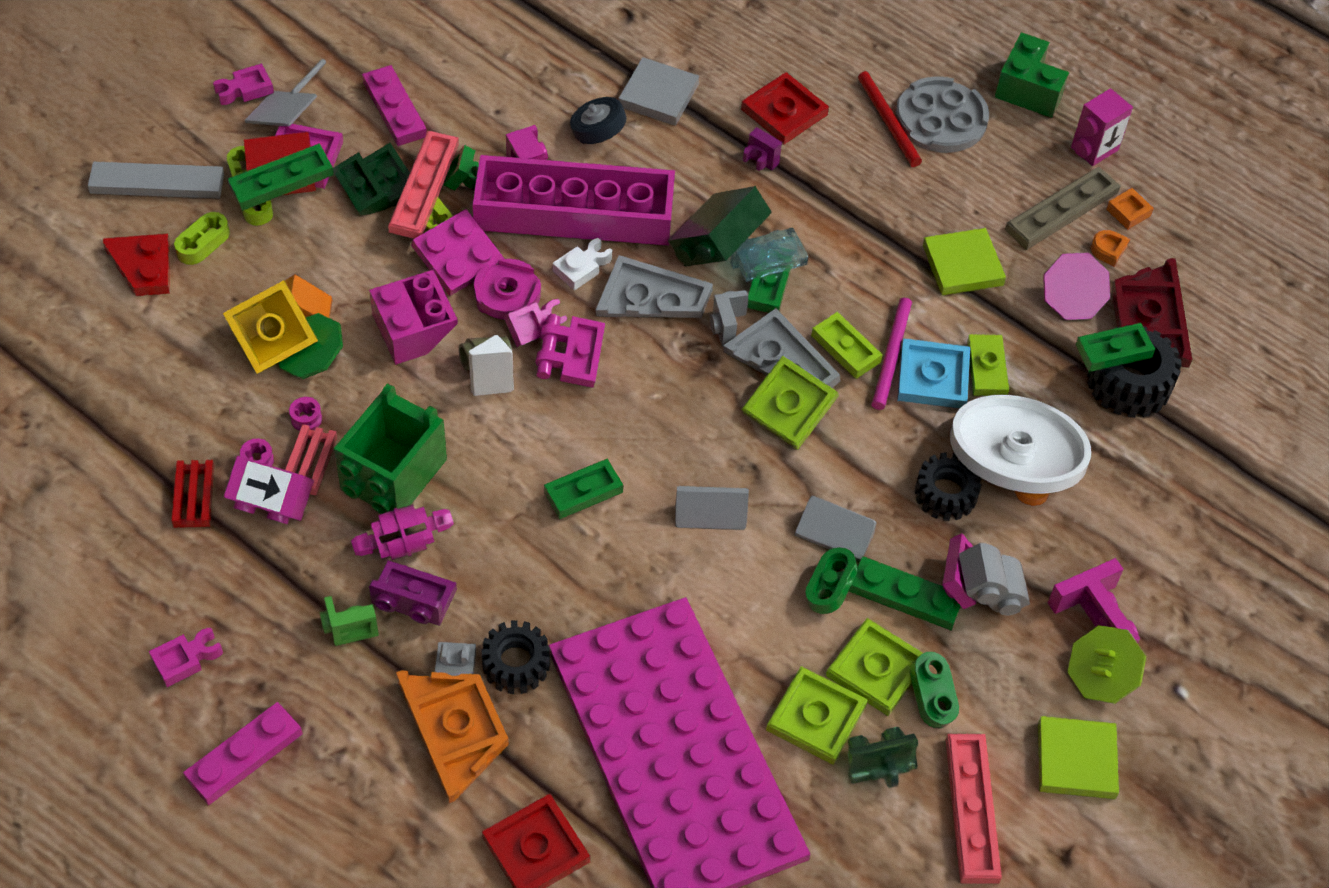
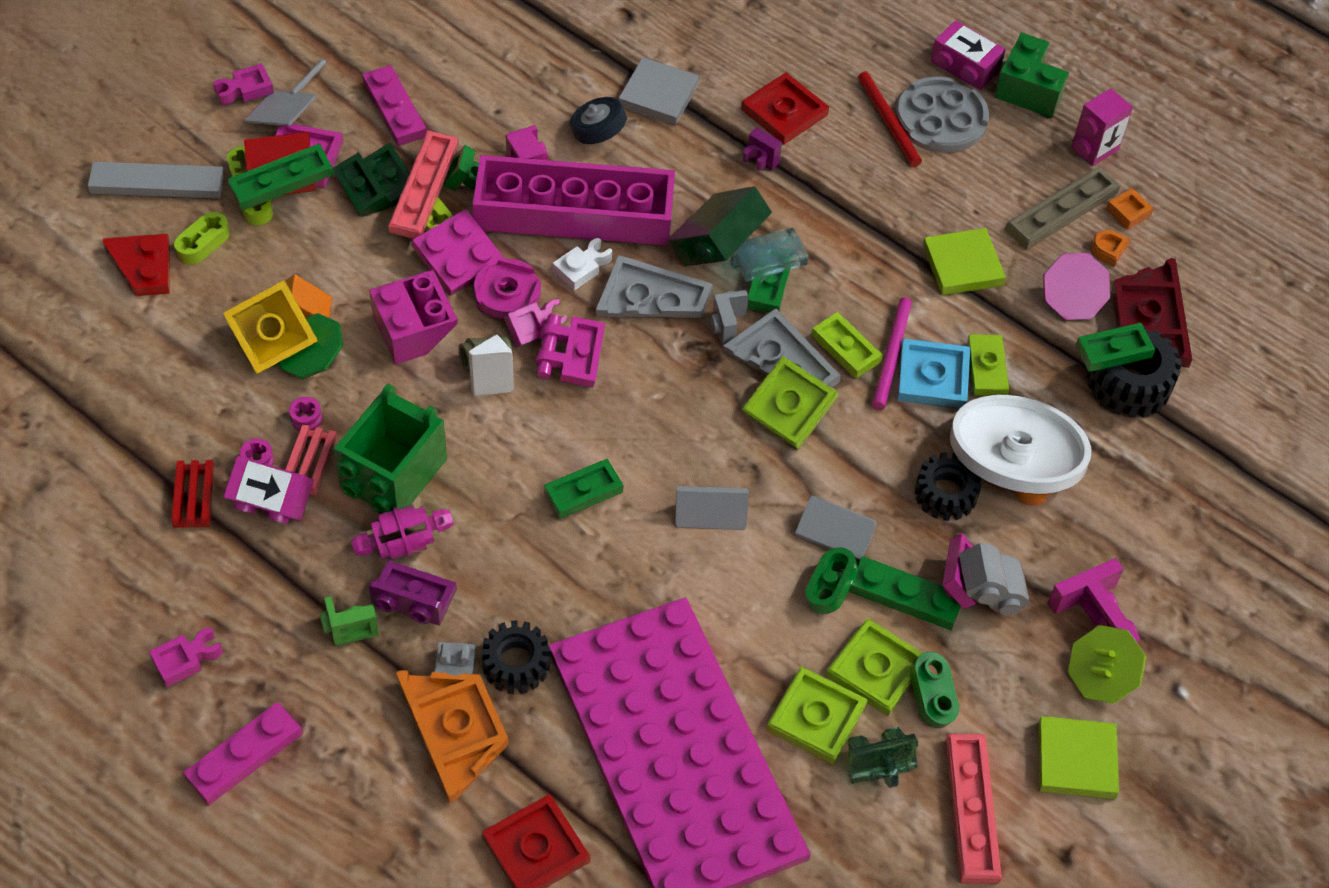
none -> dark pink brick [931,20,1006,91]

